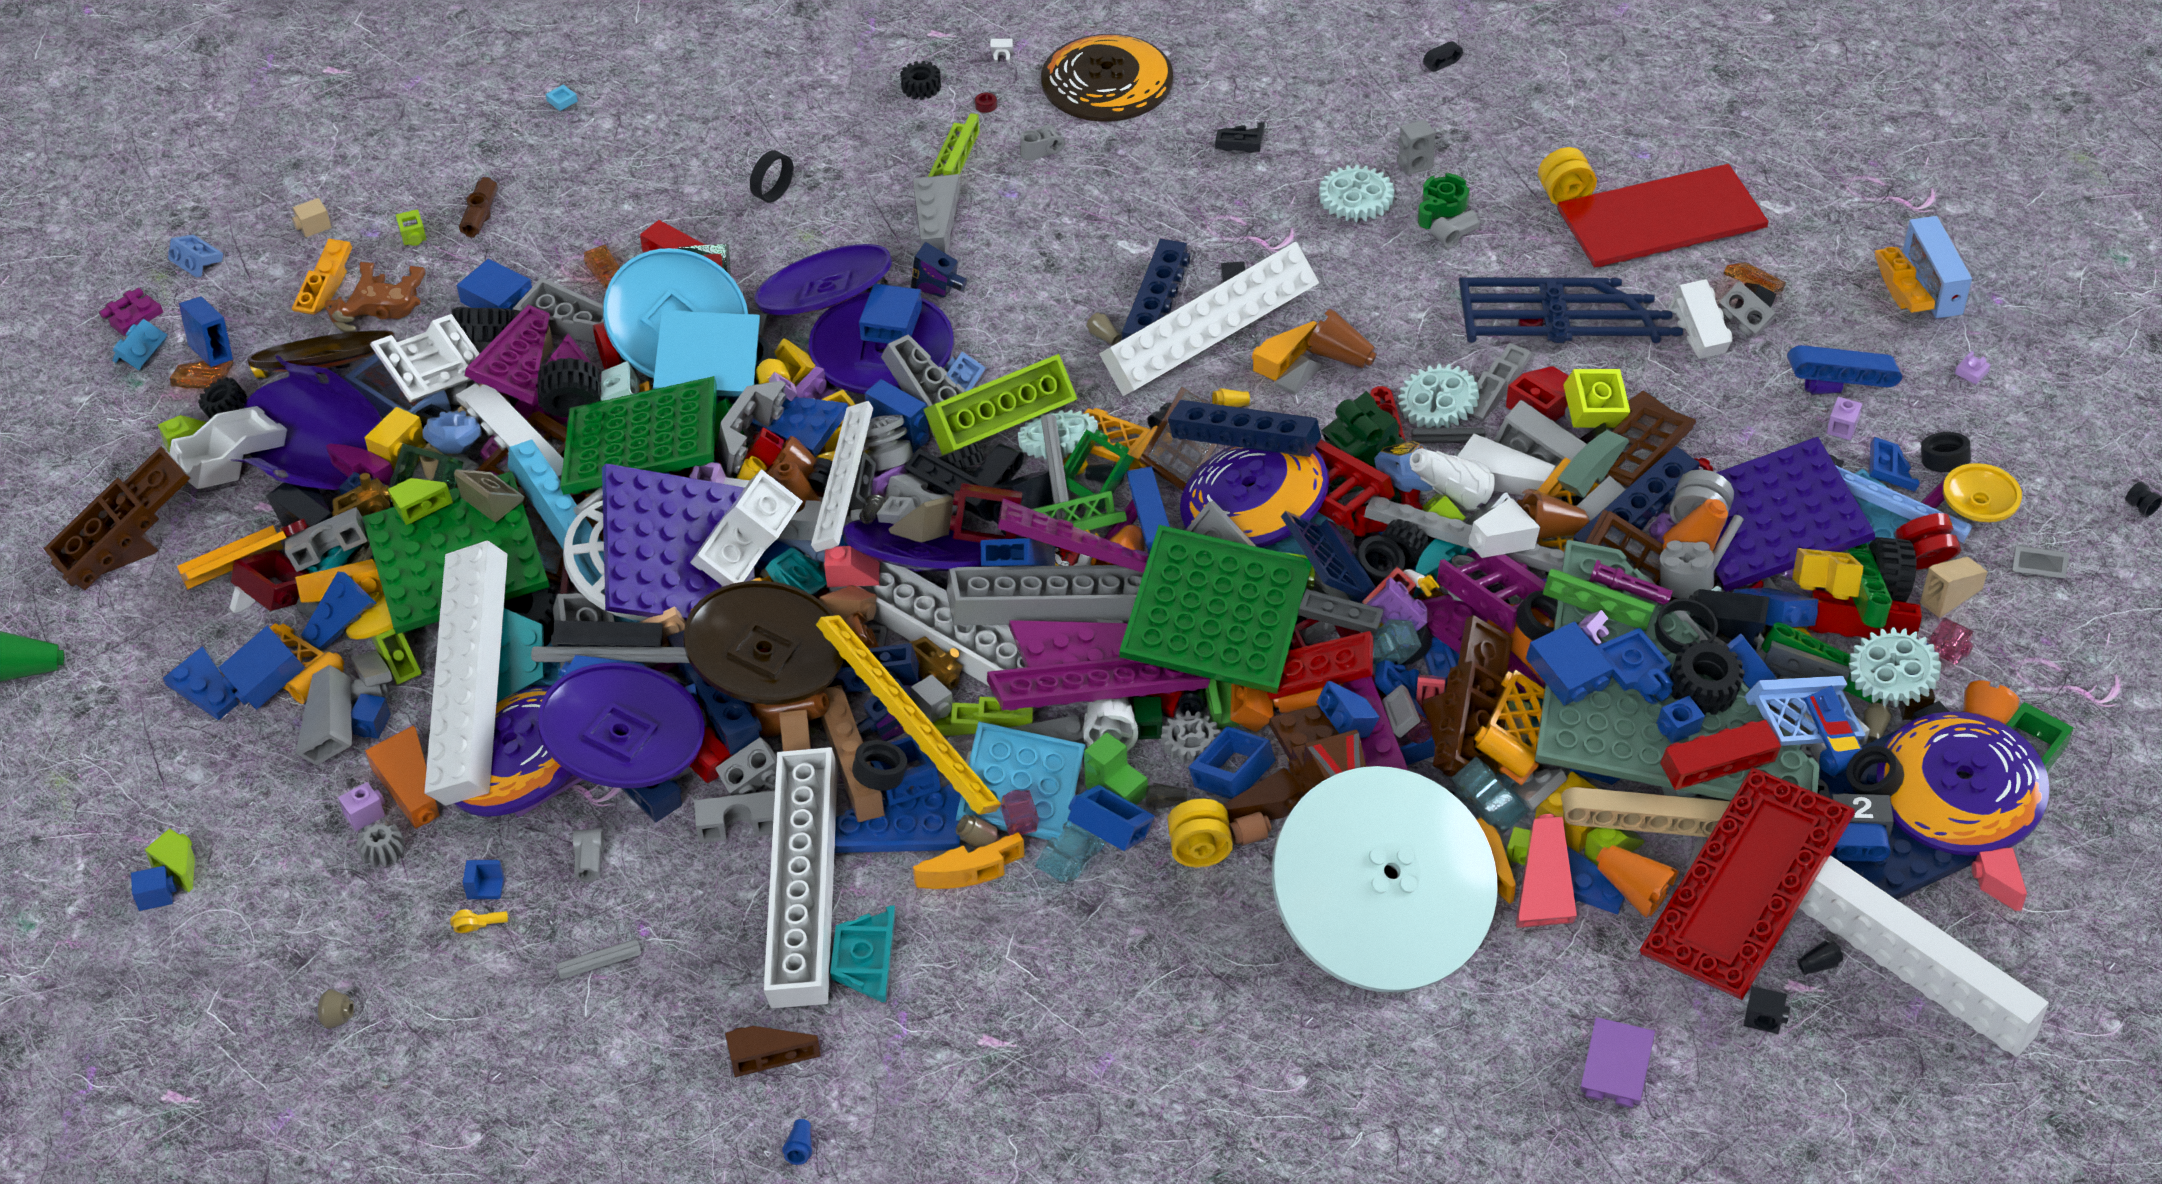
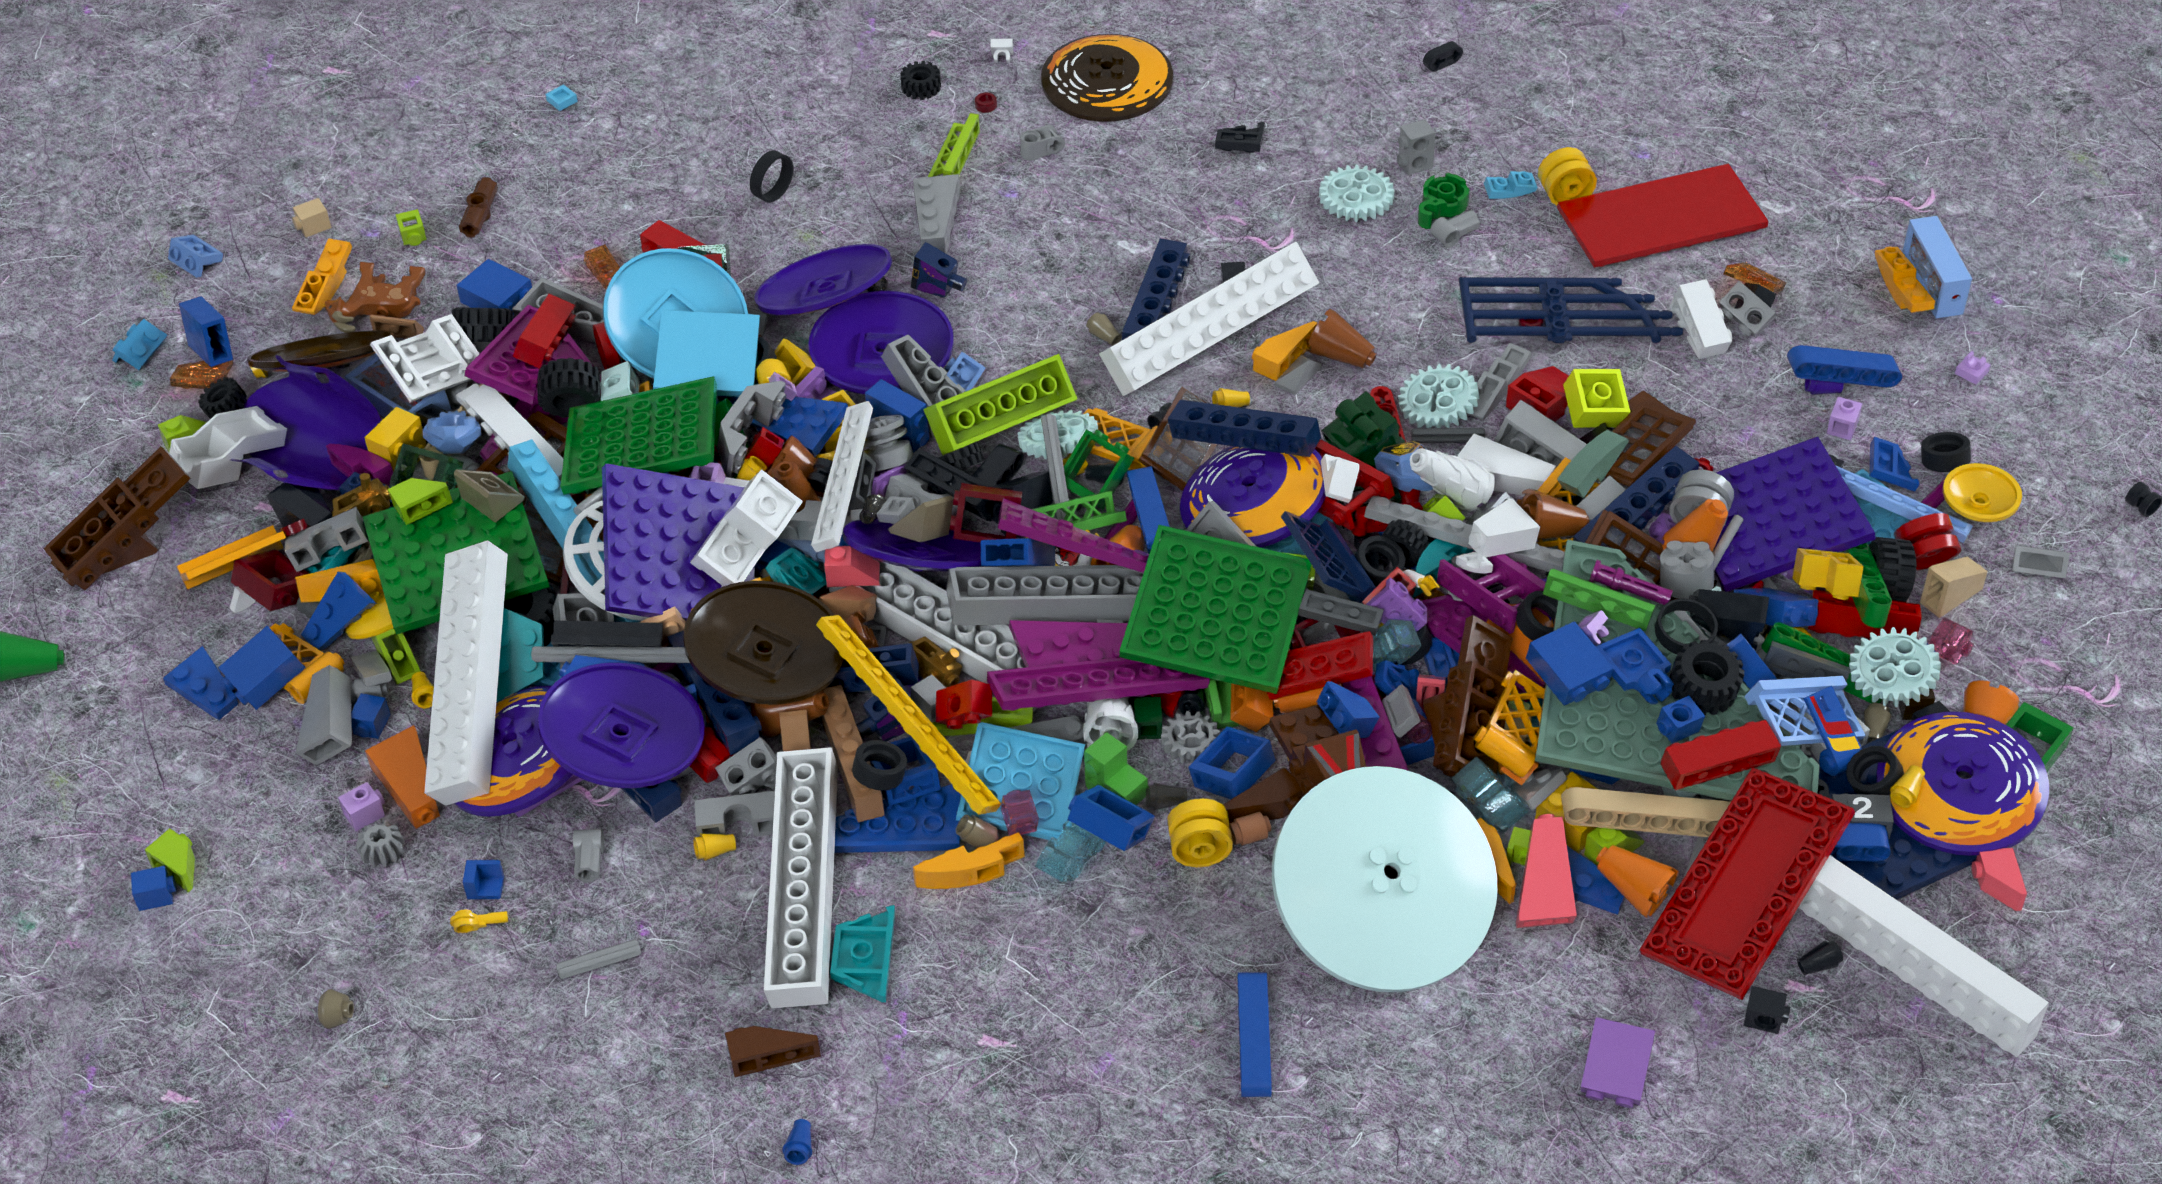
magenta plate [99,287,163,337] -> none
blue brick [859,284,922,344] -> none
none -> medium nougat slope [369,315,424,339]
none -> yellow cone [411,672,434,709]
none -> red brick [512,293,576,369]
none -> yellow cone [693,833,736,861]
none -> red brick [936,679,992,730]
none -> blue beam [1238,972,1272,1097]
none -> white slope [1321,454,1359,503]
none -> white tile [1456,552,1493,573]
none -> medium azure slope [1484,171,1538,199]
none -> yellow cone [1890,765,1925,808]

